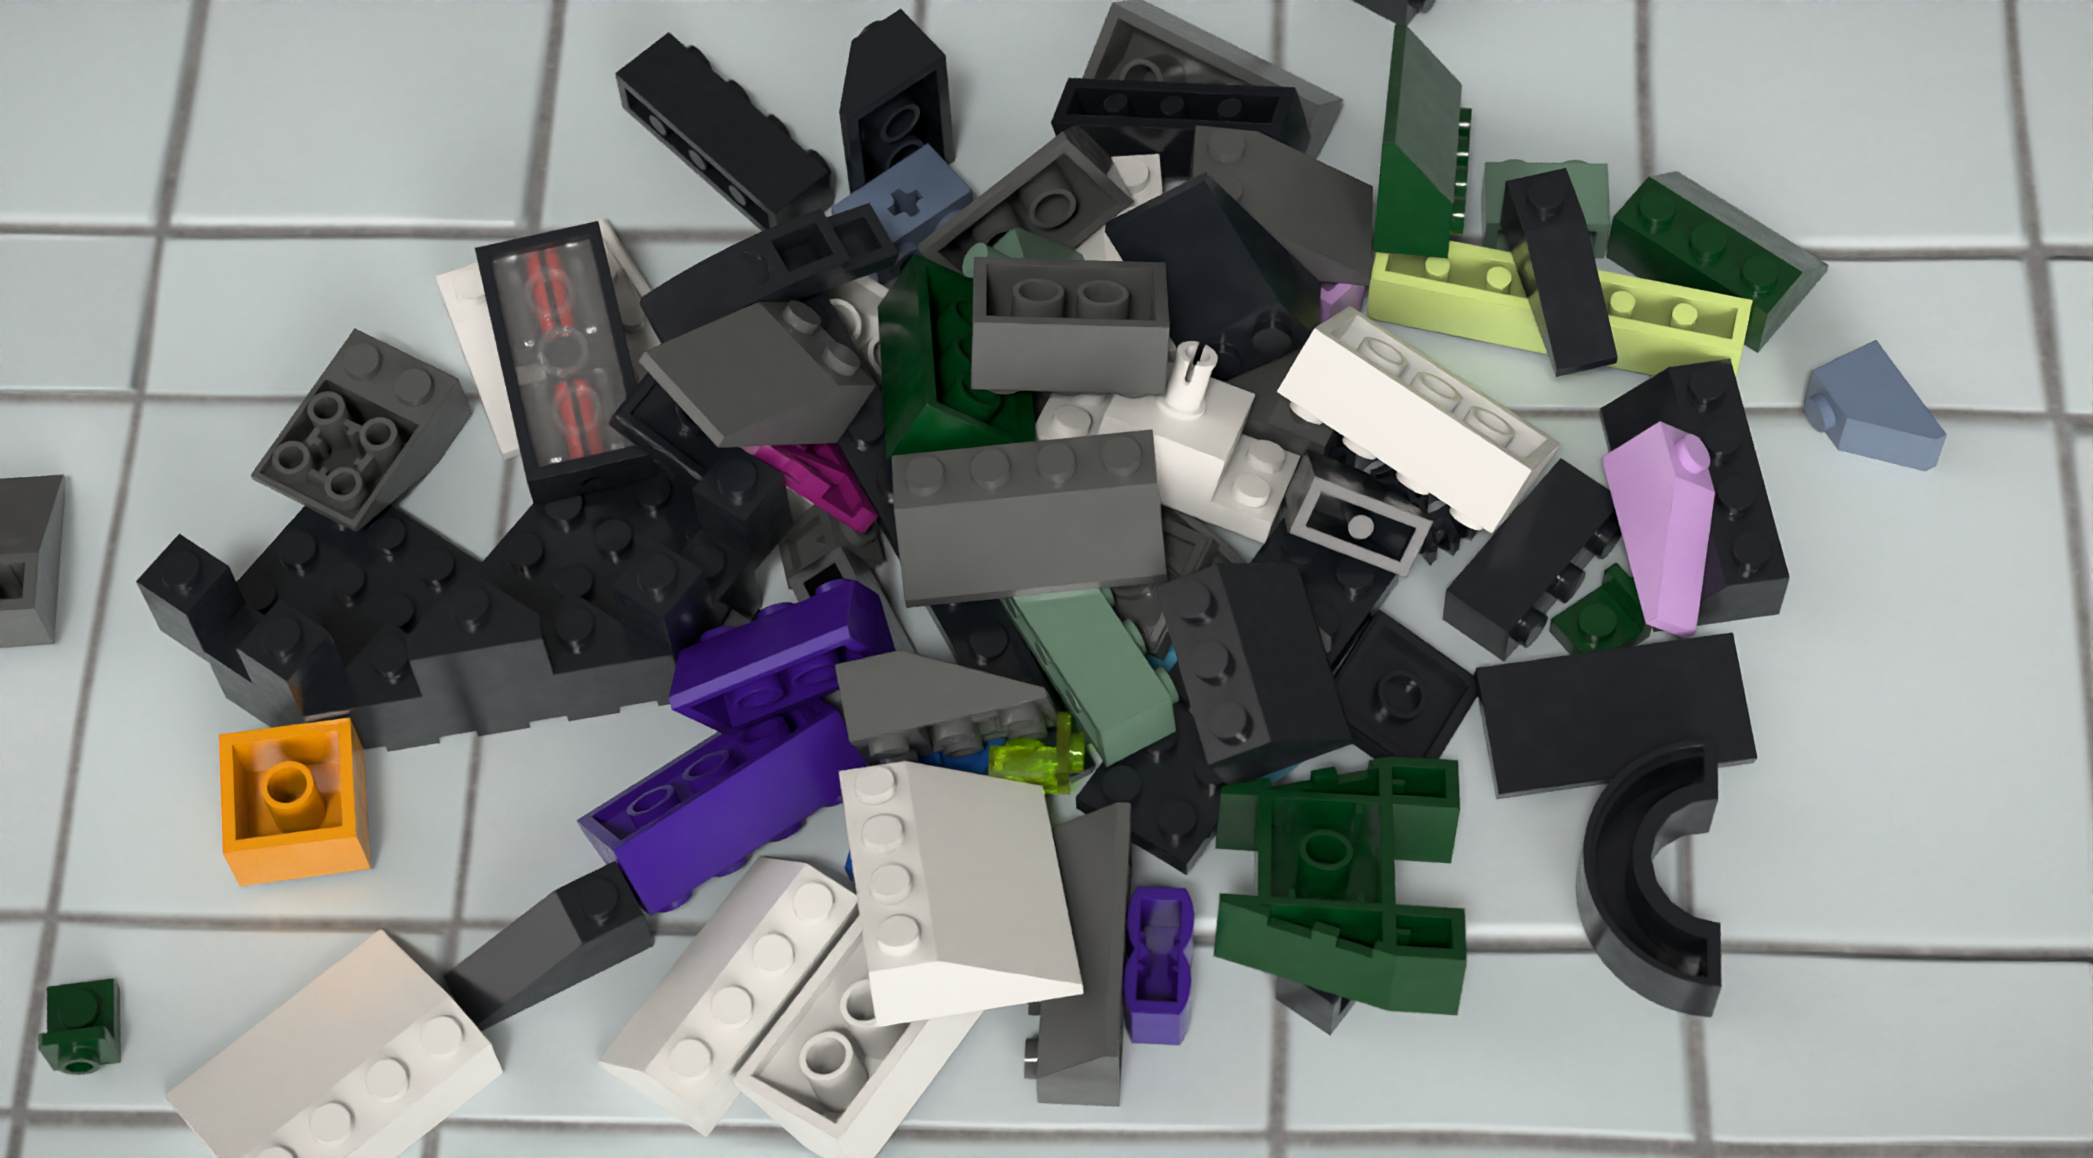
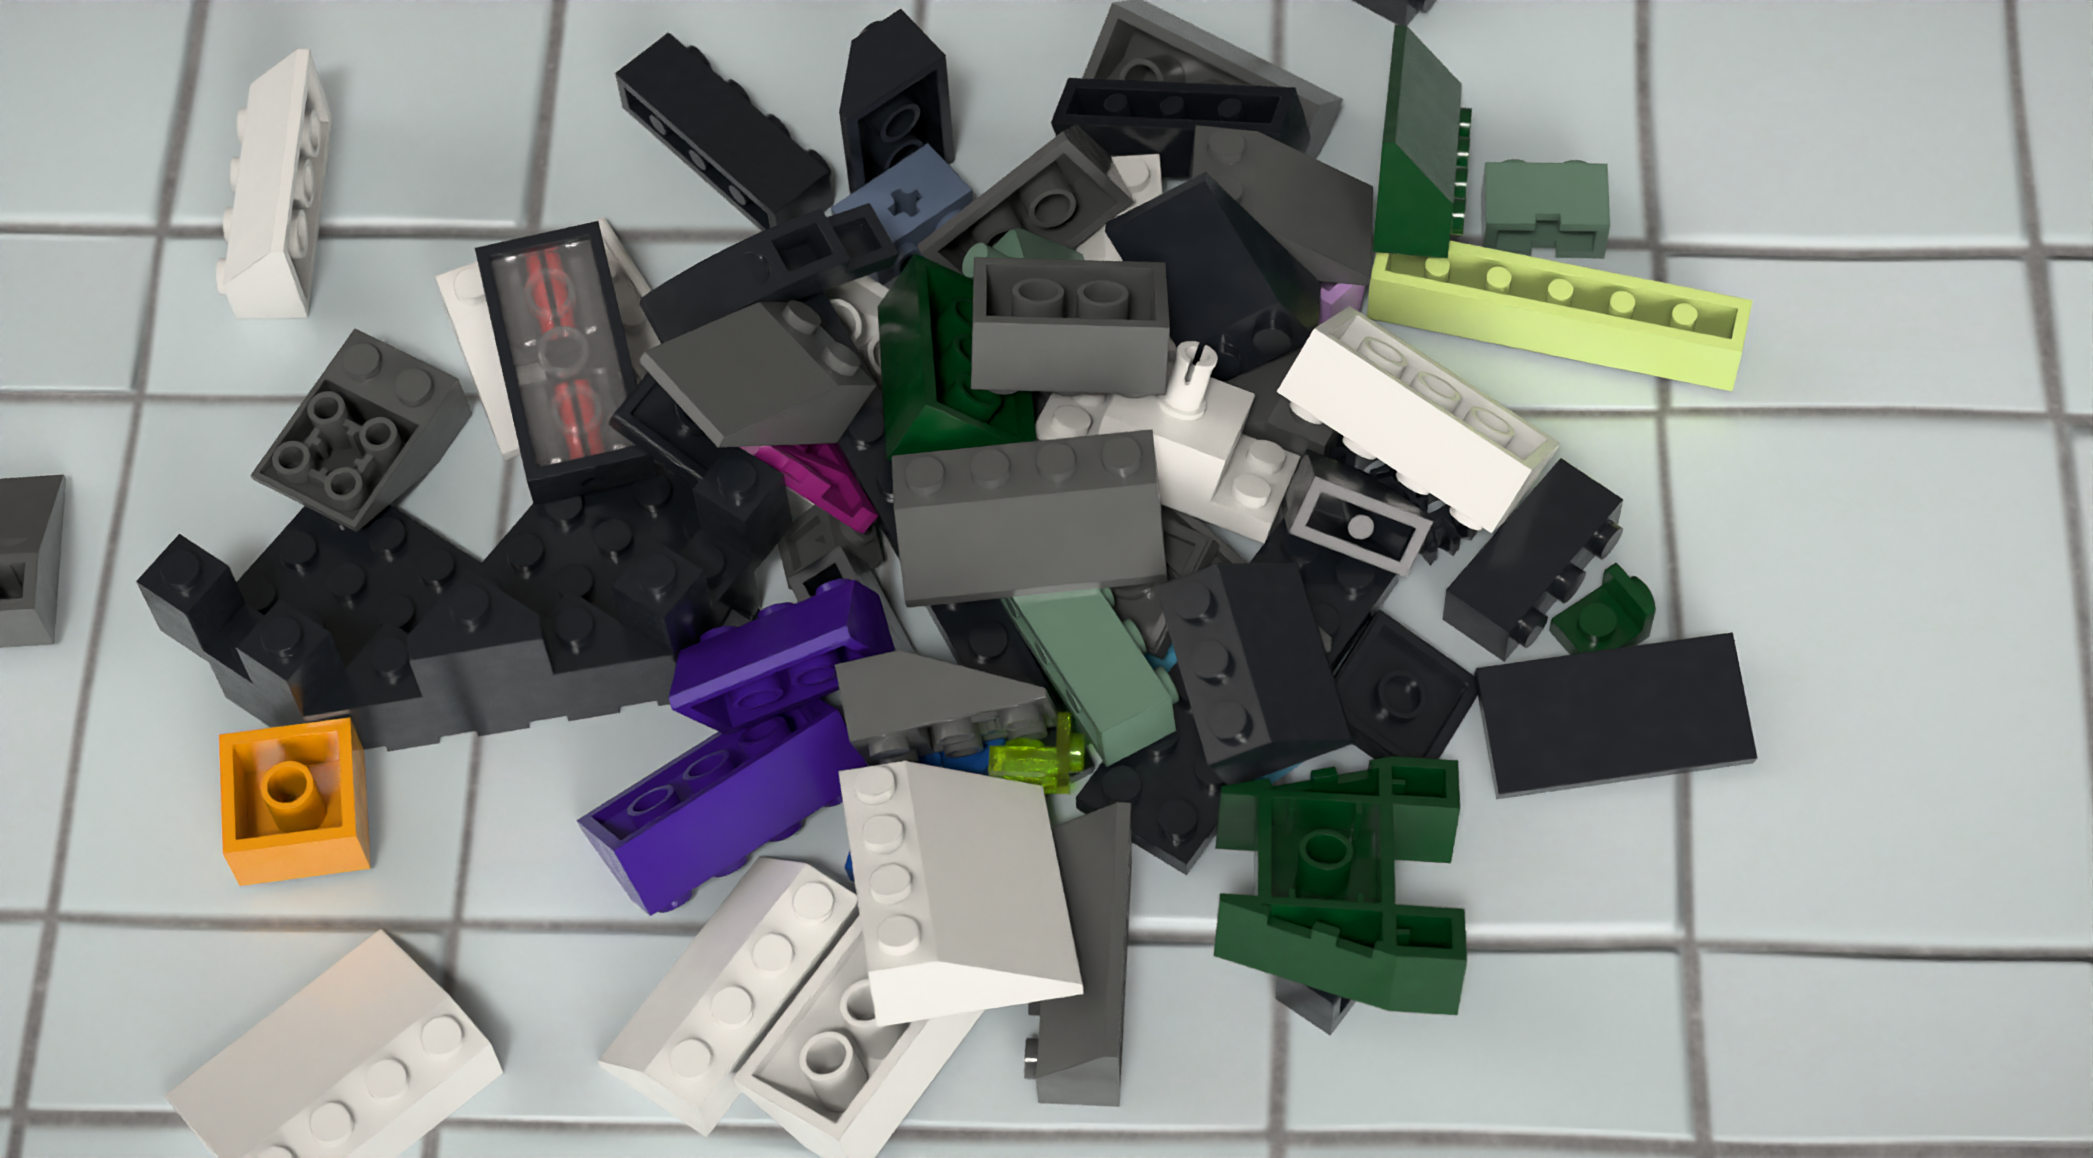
dark green bracket [38,978,121,1075] -> none
black slope [443,861,653,1031] -> none
dark purple brick [1123,886,1194,1045] -> none
black slope [1500,168,1618,377] -> none
black brick [1576,738,1722,1018] -> none
black slope [1599,358,1790,632] -> none
lavender slope [1601,421,1715,638] -> none
dark green slope [1606,171,1829,353] -> none
sand blue slope [1803,340,1947,472] -> none
none -> white slope [216,48,333,318]

